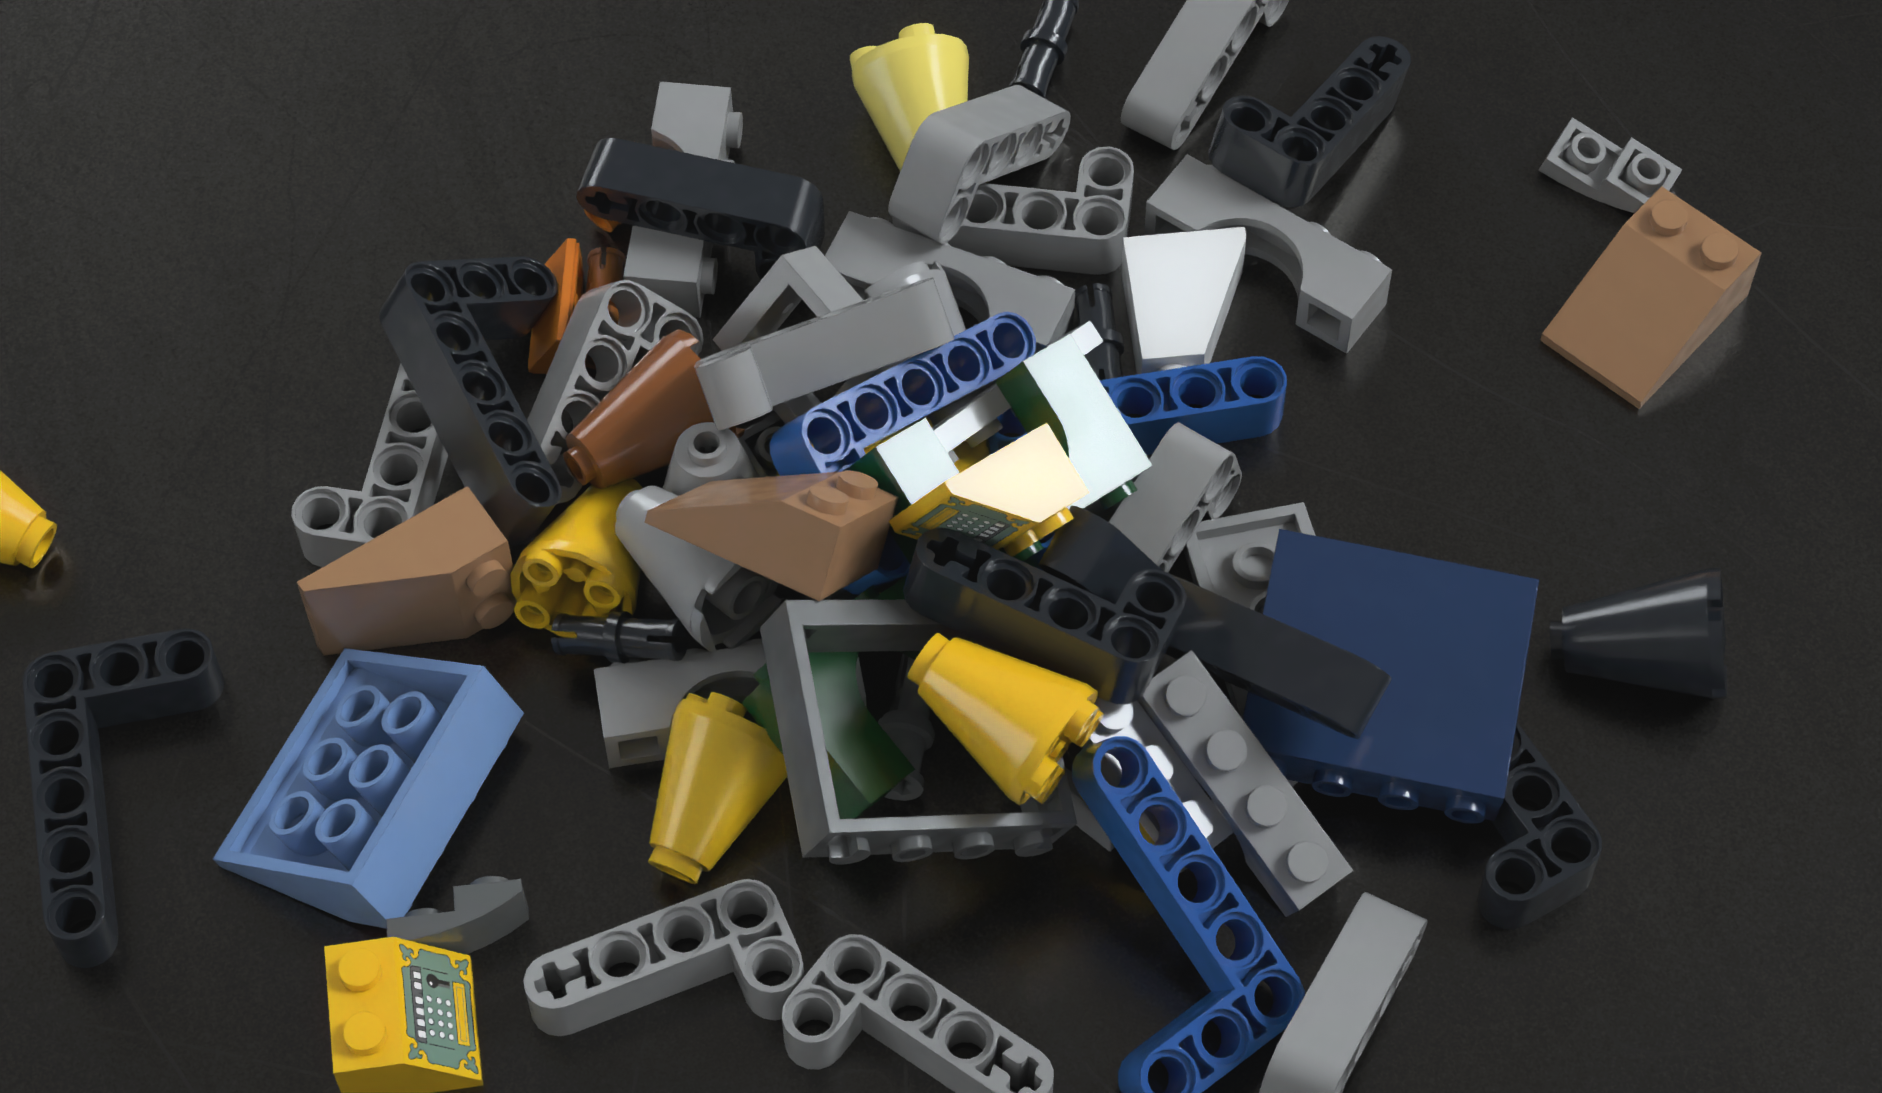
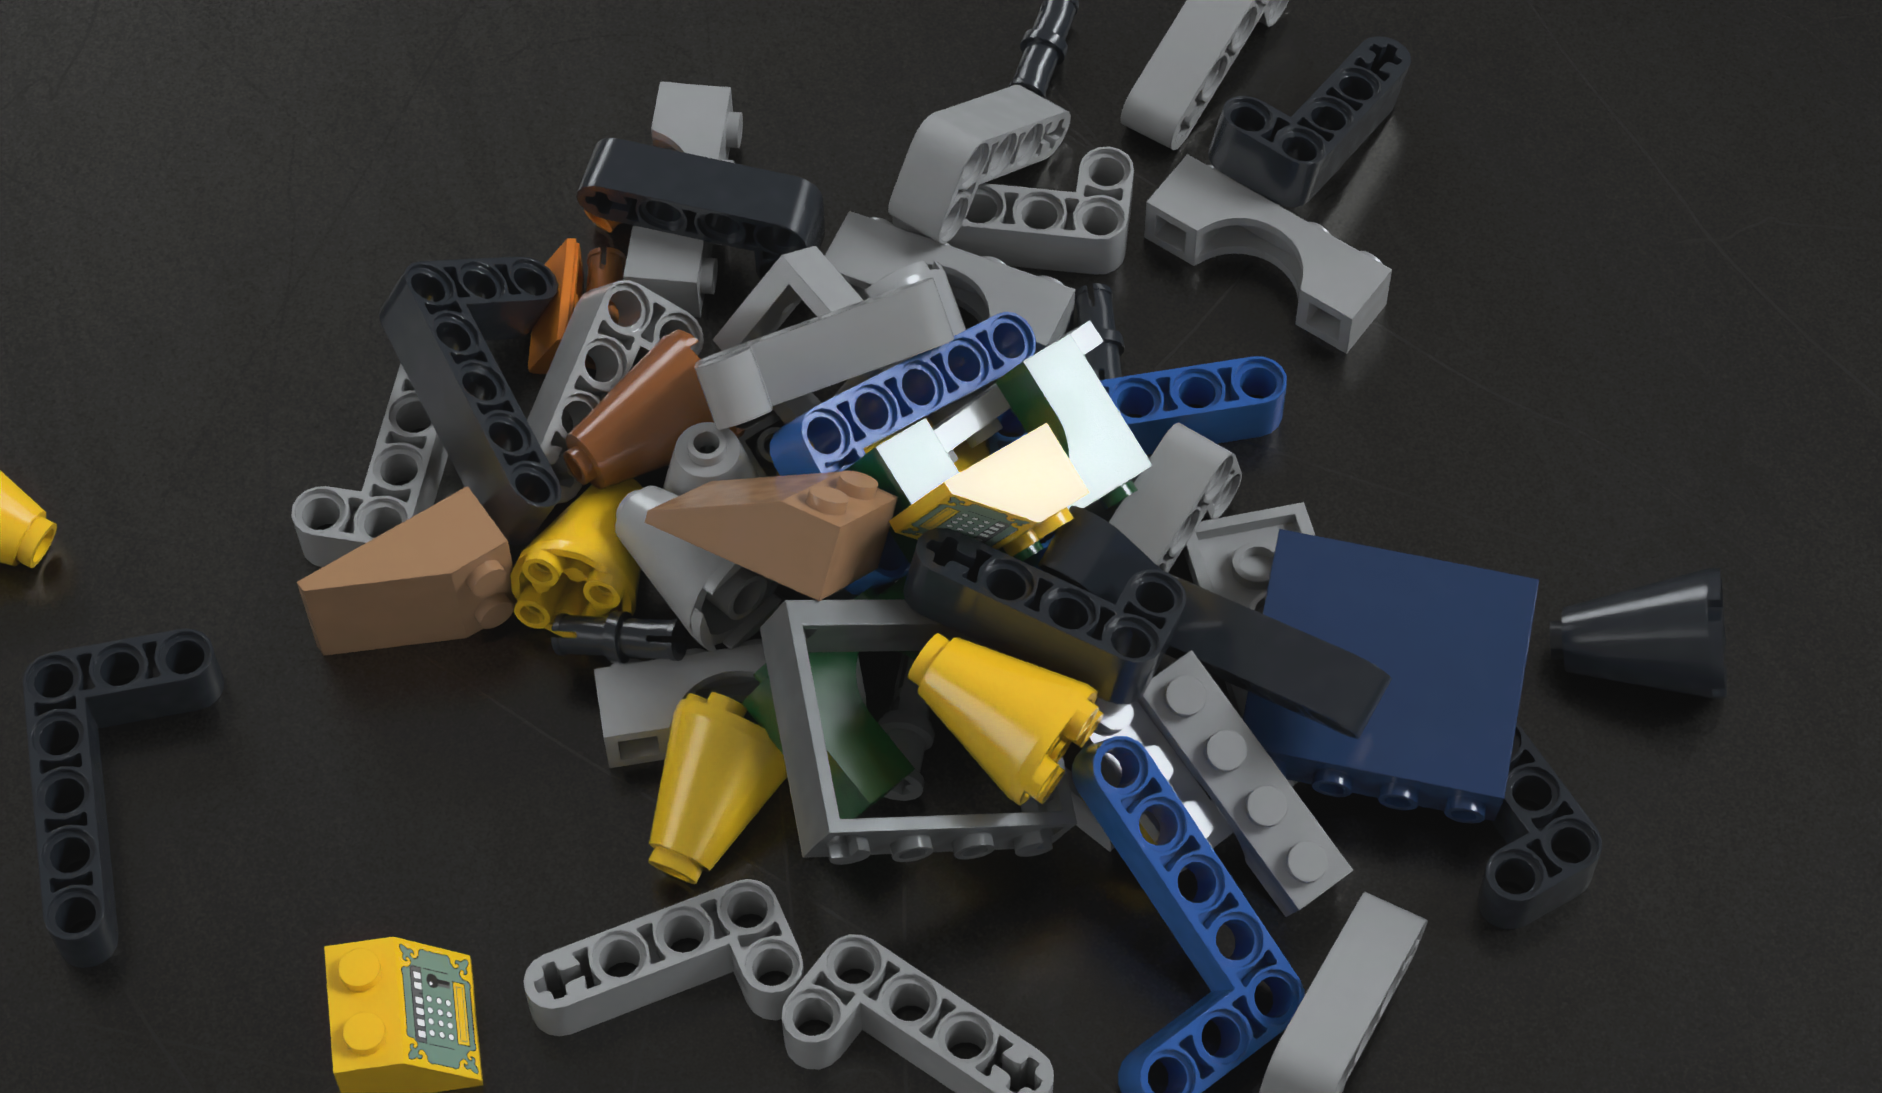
medium blue slope [213,648,524,929] -> none
dark grey slope [386,876,529,955] -> none
light yellow cone [850,23,969,171] -> none
white slope [1121,227,1246,374] -> none
light grey slope [1539,117,1682,213] -> none
medium nougat slope [1540,186,1761,409] -> none

